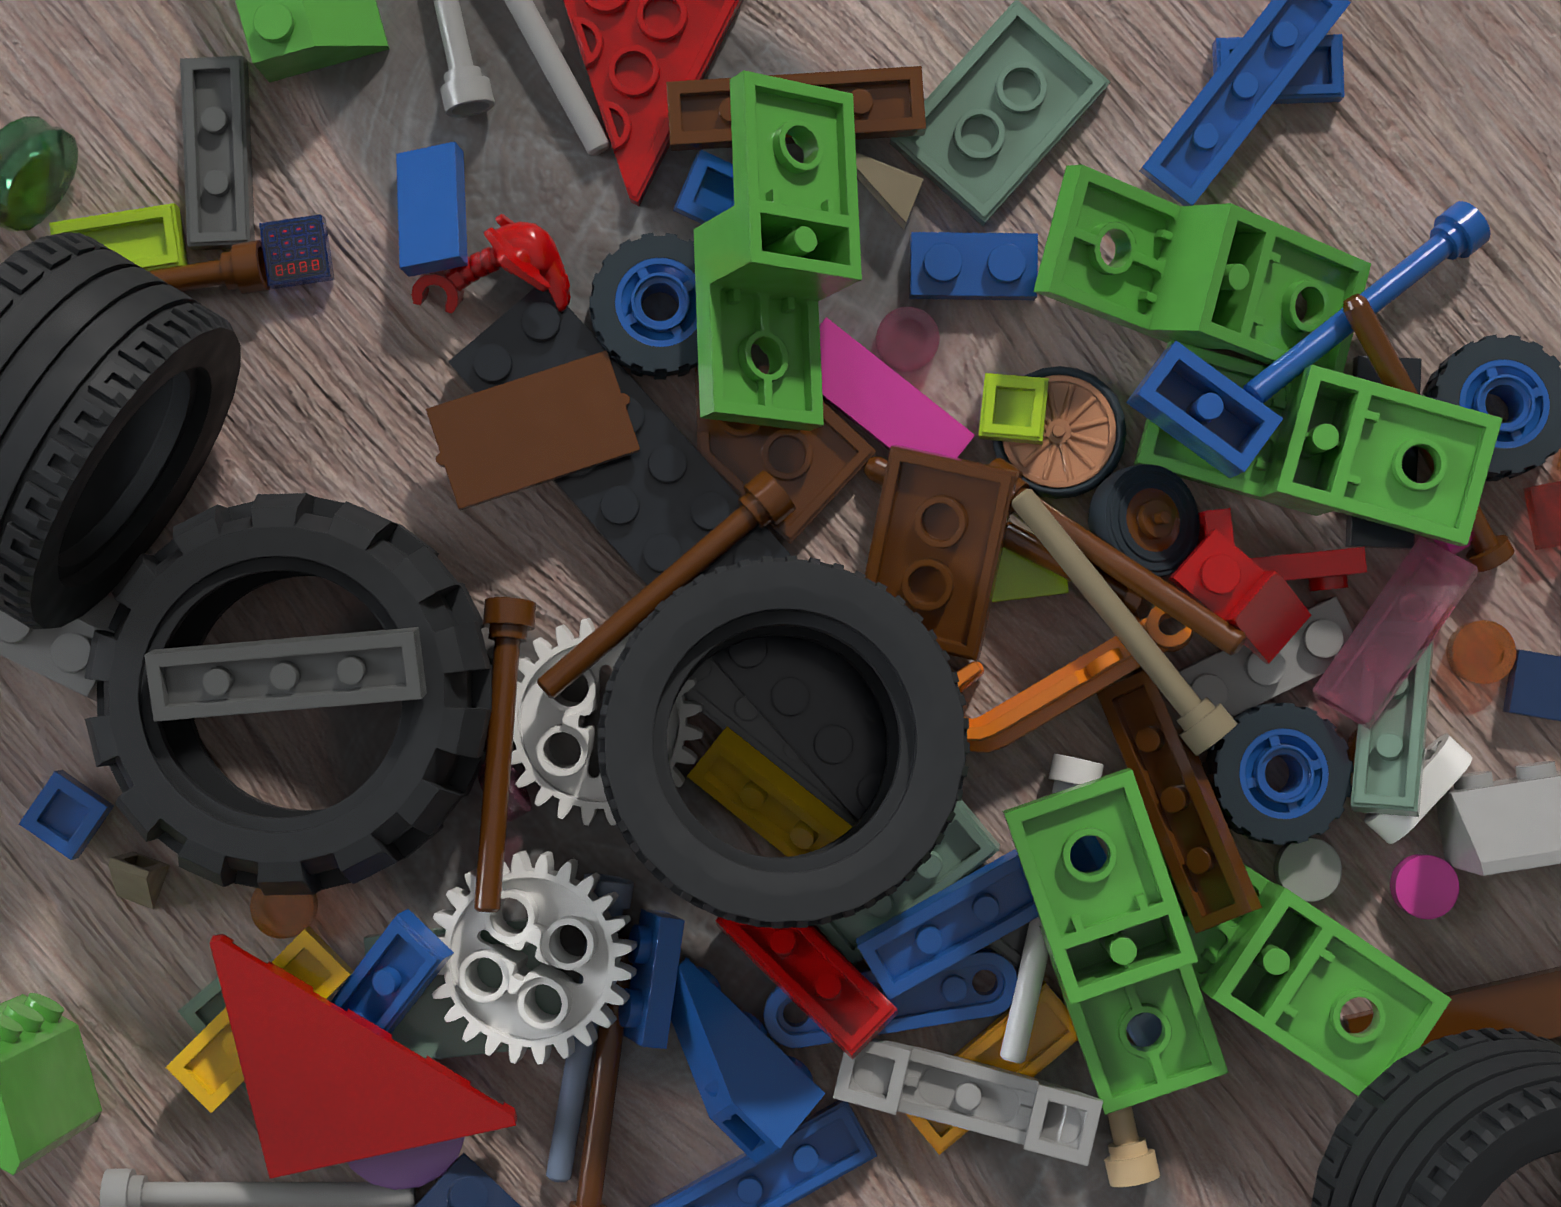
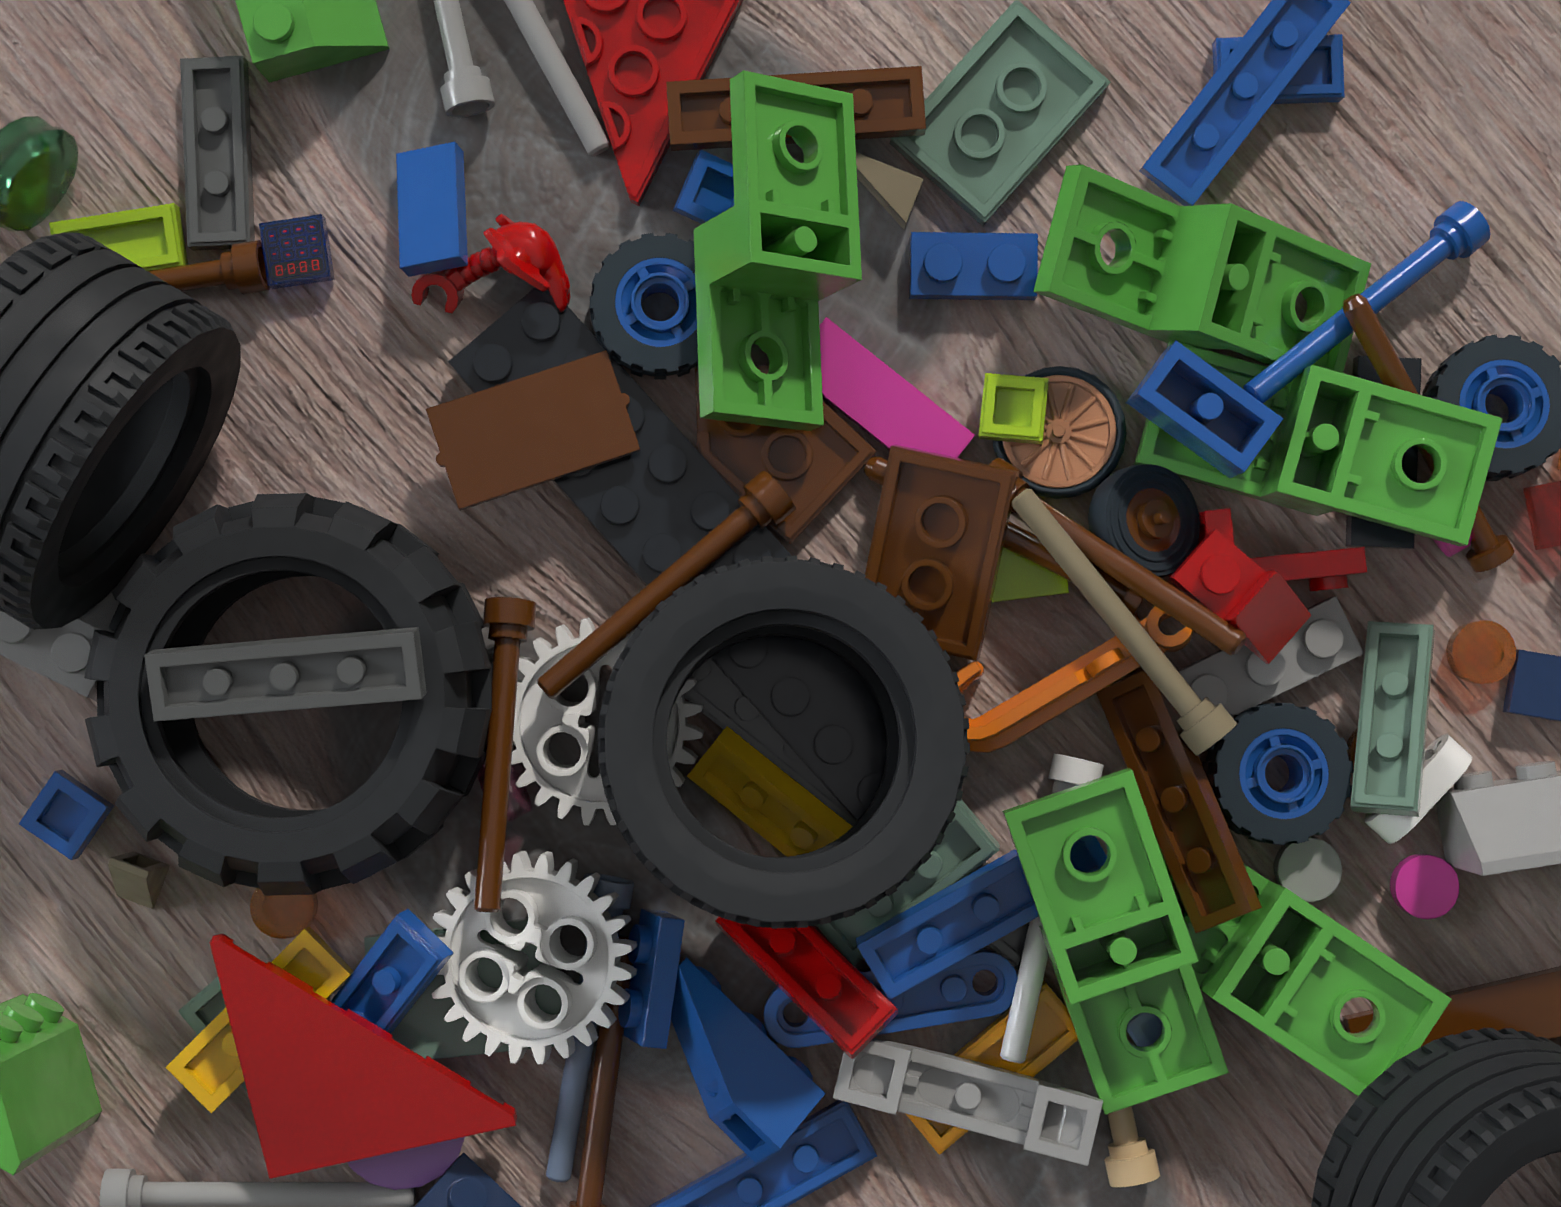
clear pink tile [876,307,940,372] -> none
clear pink tile [1312,536,1478,730] -> none

